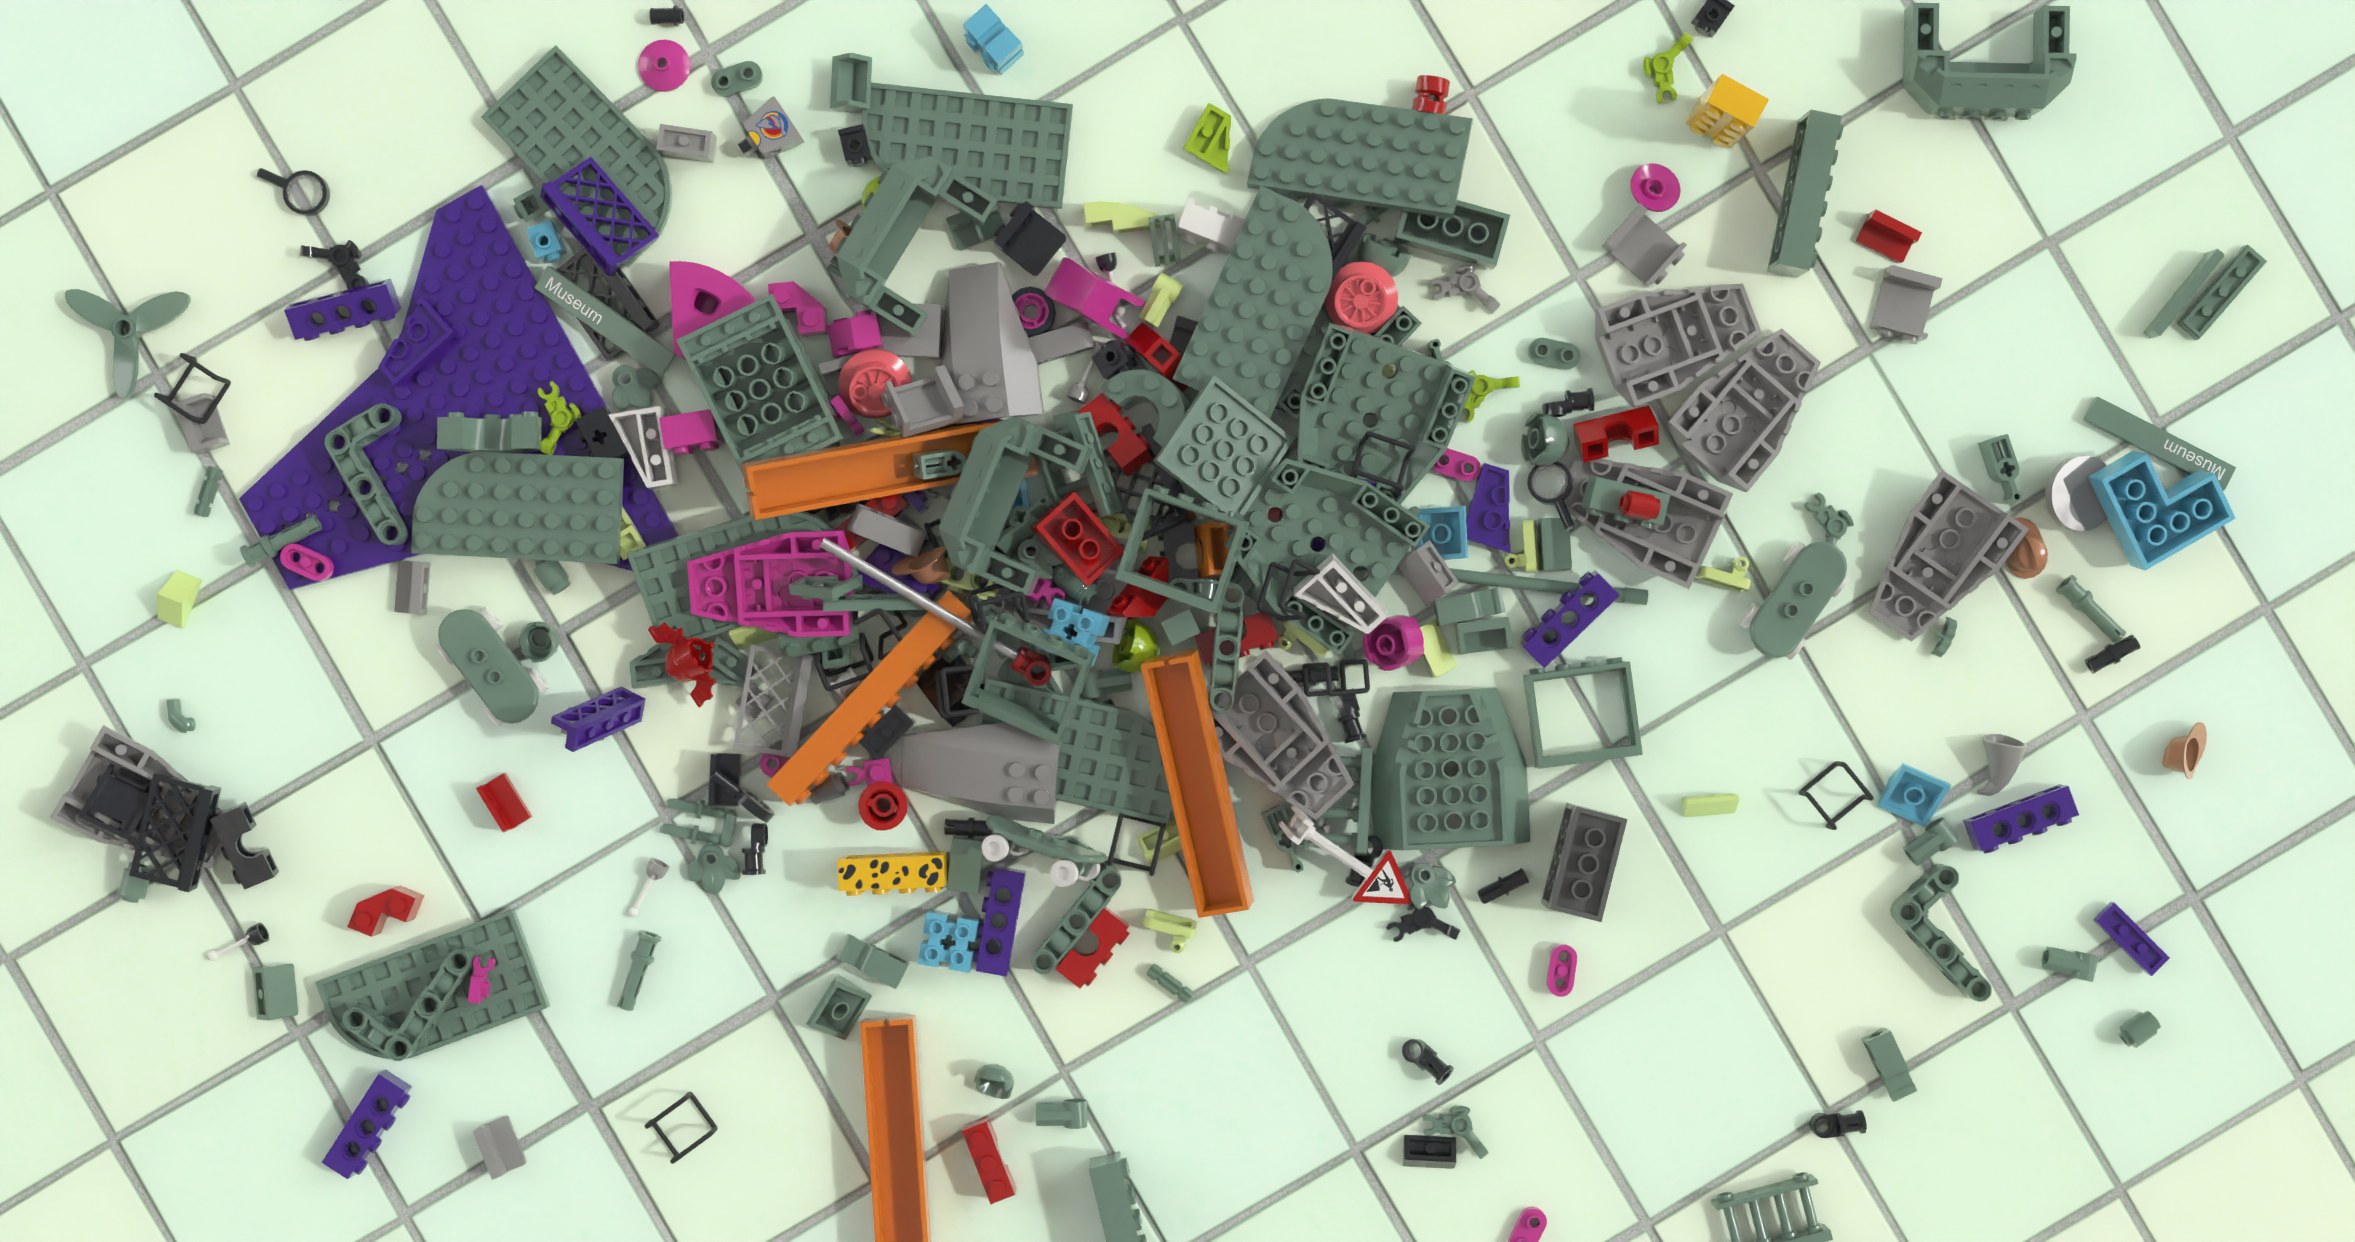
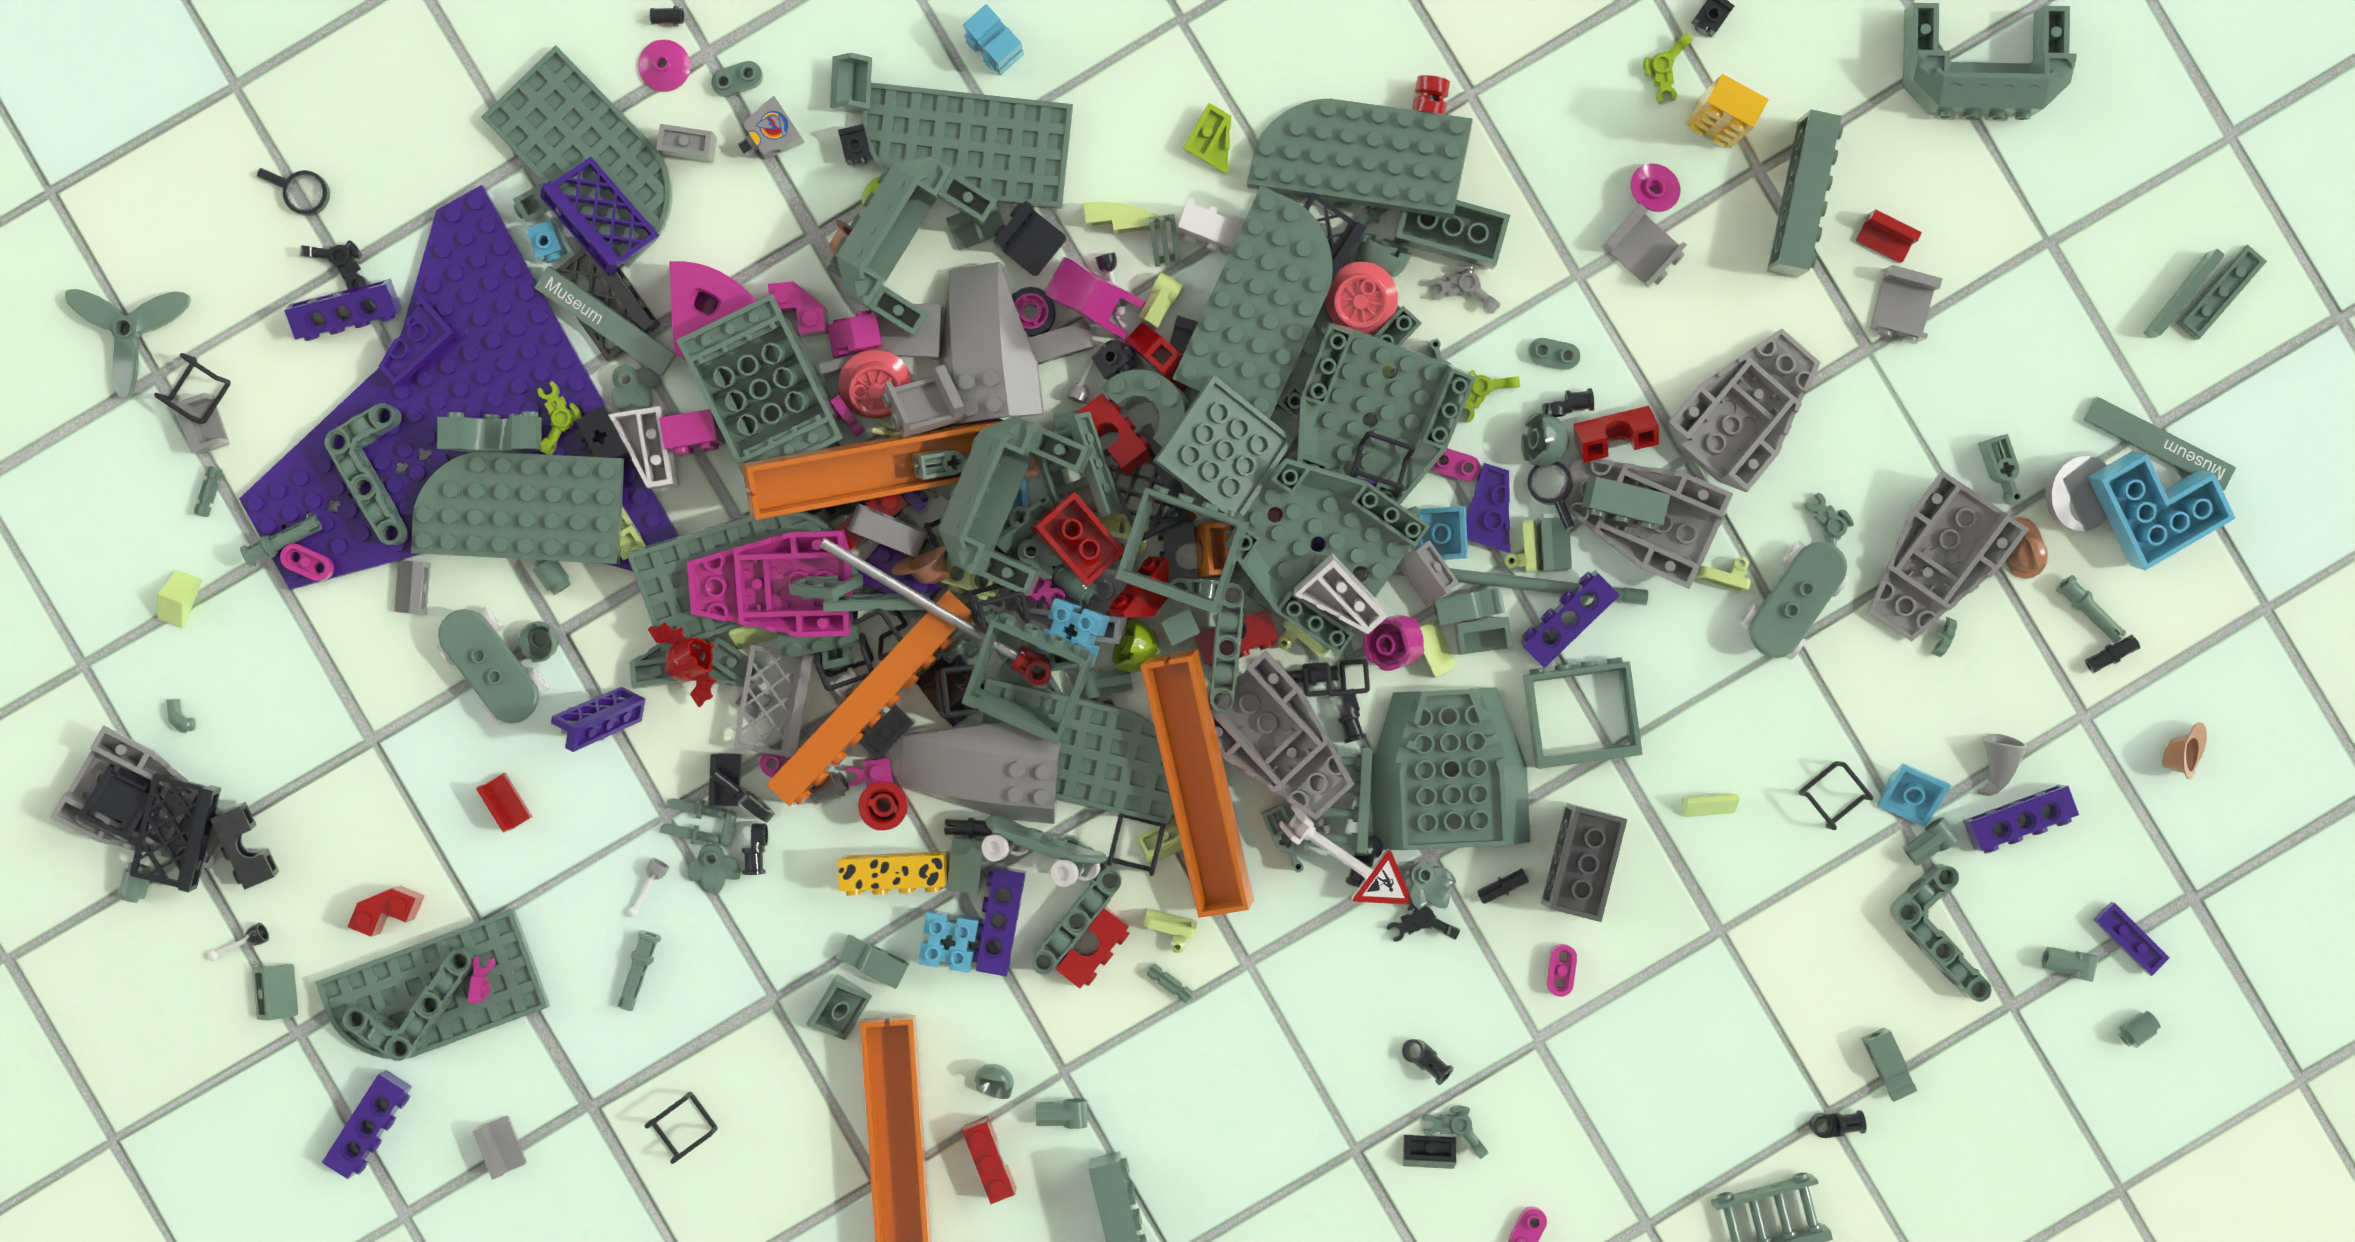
black piece [1257,559,1320,621] -> none
light grey wedge [1595,283,1761,408] -> none
red brick [1619,490,1661,521] -> none

